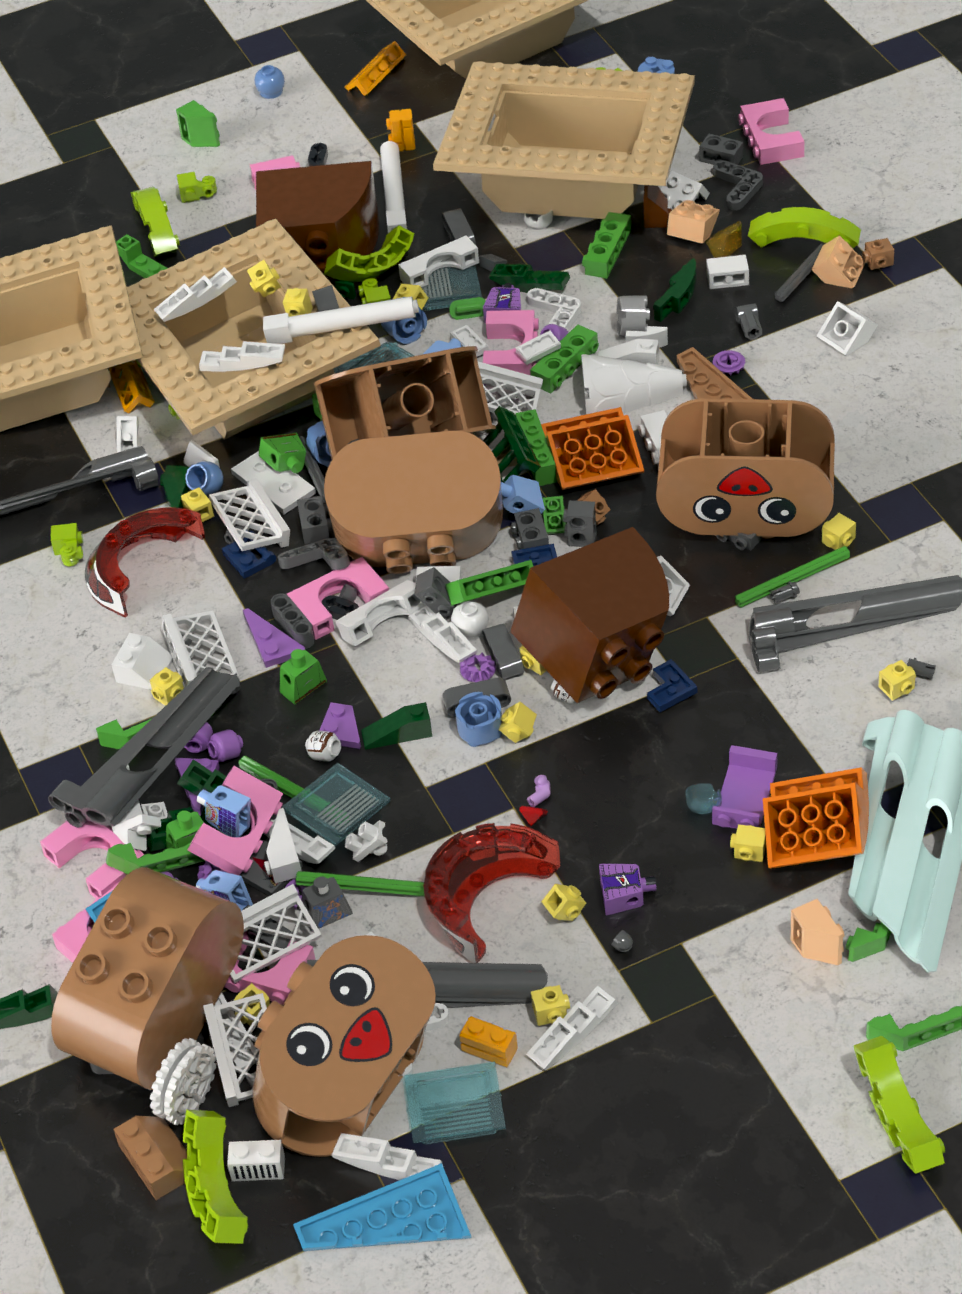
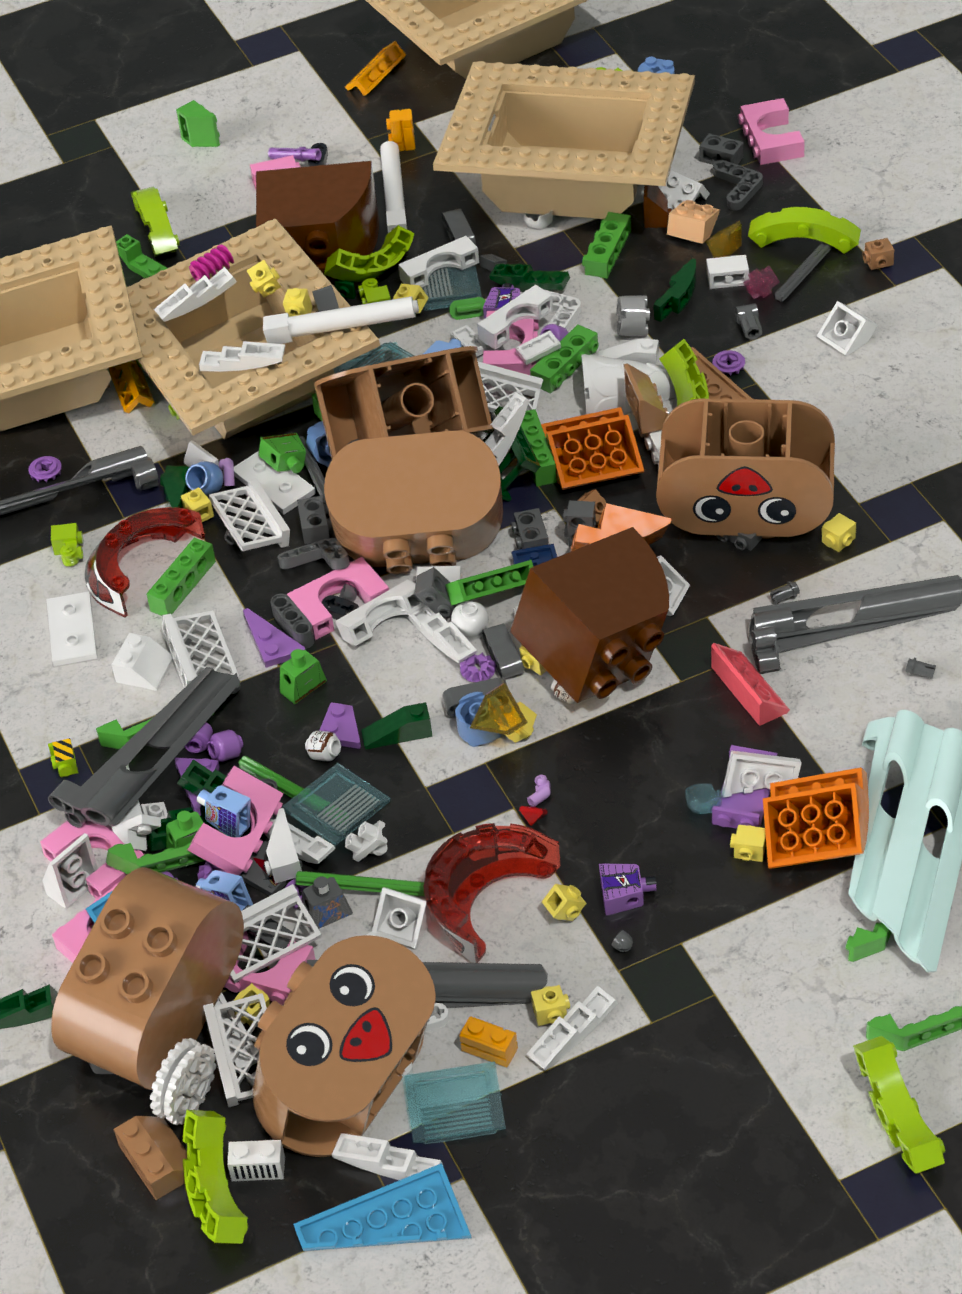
white slope [117,416,142,453] -> none
light yellow brick [150,667,184,706] -> none
lime brick [177,171,217,203] -> none
dark blue plate [222,531,277,579] -> none
medium blue piece [254,65,285,99] -> none
medium blue brick [381,297,427,344] -> none
light blue torso [501,475,545,514] -> none
bright green slope [542,496,566,534] -> none
white slope [626,326,668,348] -> none
dark blue plate [647,659,698,712] -> none
bright green axle [735,546,850,607] -> none
light nougat slope [790,899,845,965] -> none
light nougat slope [812,235,865,288] -> none
light yellow brick [878,660,916,701] -> none
none -> medium lavender gear [29,456,62,482]
none -> white slope [42,833,98,909]
none -> white plate [46,591,97,667]
none -> brick [48,738,78,777]
none -> bright green brick [146,537,216,616]
none -> dark pink piece [189,244,234,281]
none -> lavender arm [219,458,235,486]
none -> medium lavender pin [268,147,322,162]
none -> white slope [372,887,431,948]
none -> clear yellow slope [470,683,528,735]
none -> white arch [477,285,553,350]
none -> white slope [485,392,529,466]
none -> slope [570,503,672,552]
none -> medium nougat slope [623,363,668,434]
none -> lime brick [659,339,709,406]
none -> coral slope [711,643,790,726]
none -> white wing [722,750,801,798]
none -> clear pink brick [743,266,780,299]

